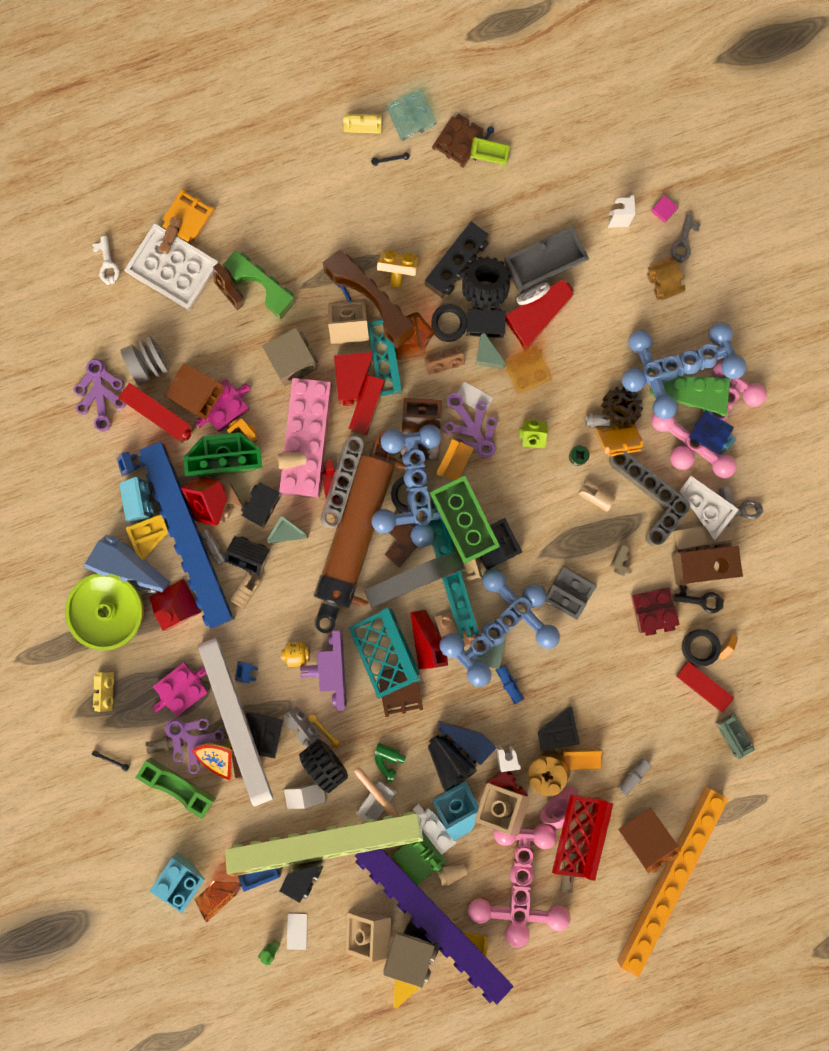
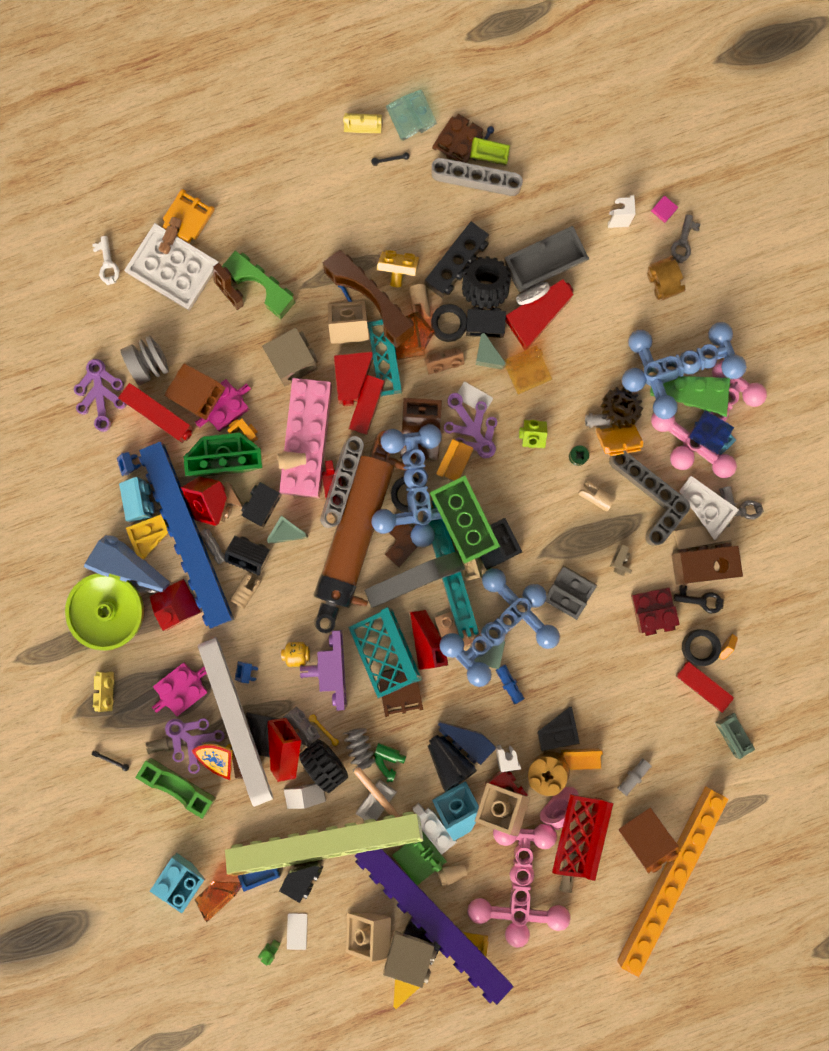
none -> red slope [268,718,301,782]
none -> light grey piece [343,728,376,772]
none -> tan hinge [409,284,431,321]
none -> light grey beam [432,158,523,196]

